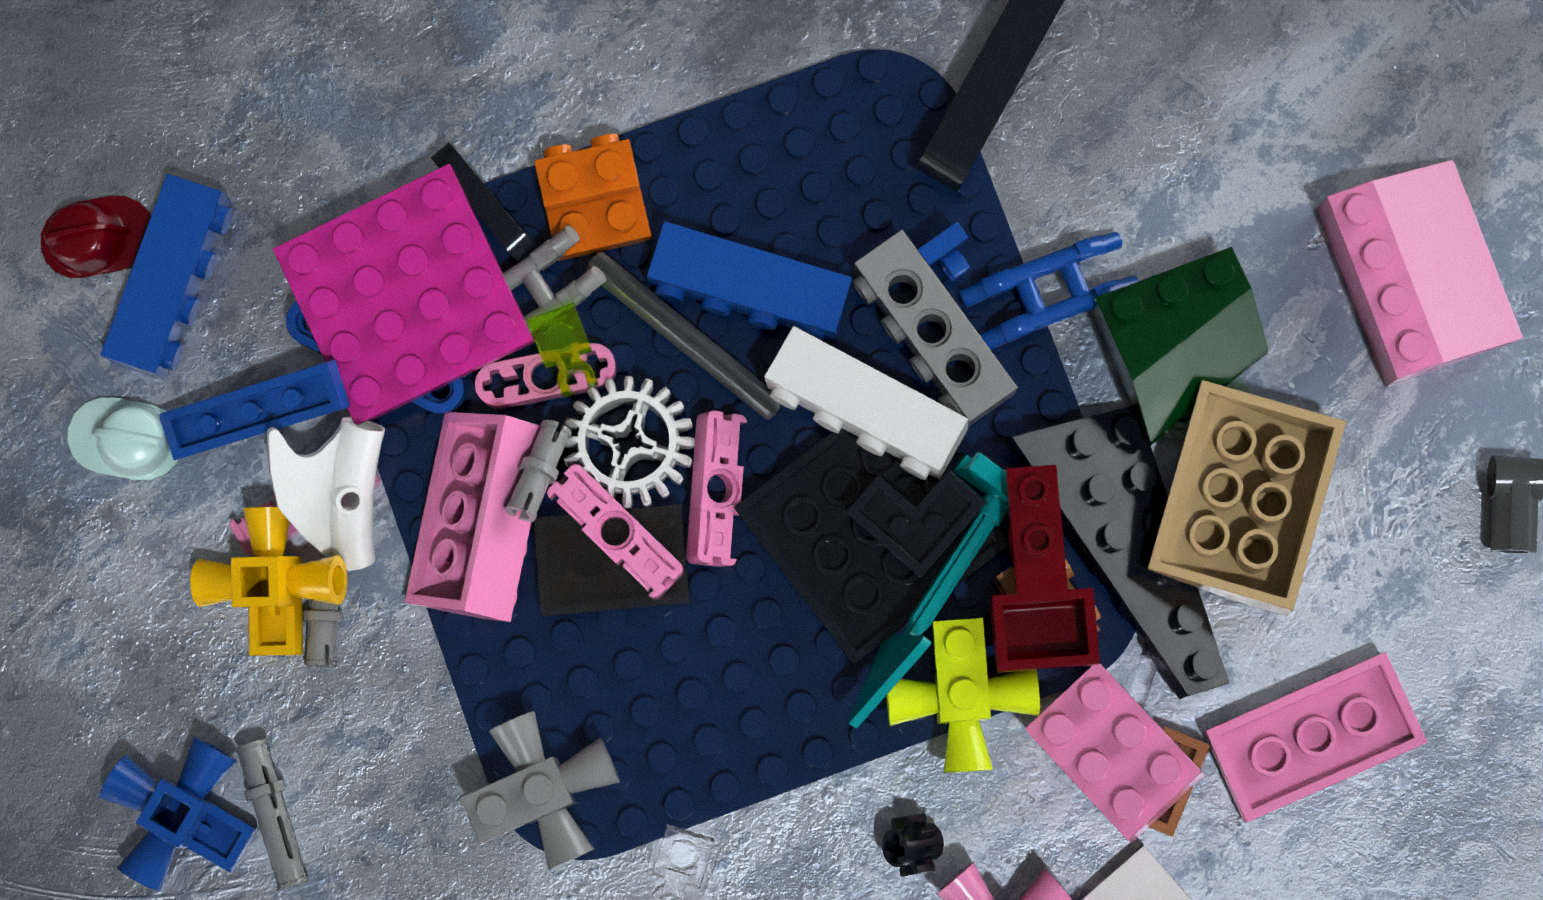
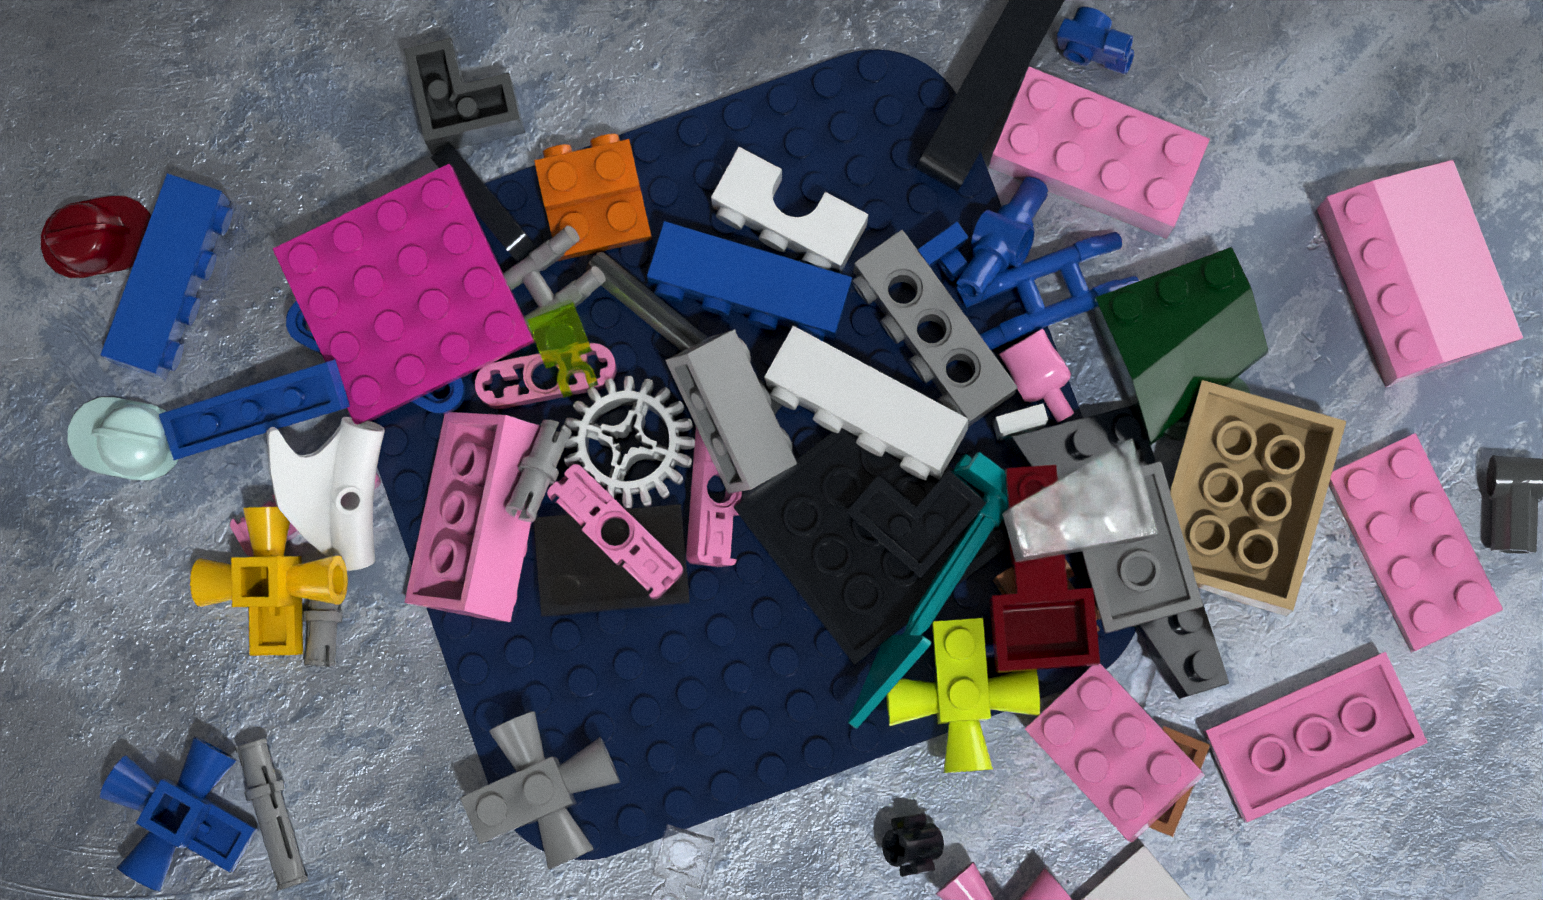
none -> dark grey brick [404,38,525,155]
none -> light grey brick [665,329,797,494]
none -> white arch [711,147,869,274]
none -> blue pin [956,177,1048,302]
none -> bright pink brick [989,67,1210,239]
none -> white tile [992,404,1048,441]
none -> bright pink piece [999,328,1074,423]
none -> clear wing [1003,439,1159,562]
none -> blue plate [1057,7,1134,75]
none -> light grey plate [1064,461,1203,634]
none -> bright pink plate [1329,433,1503,652]

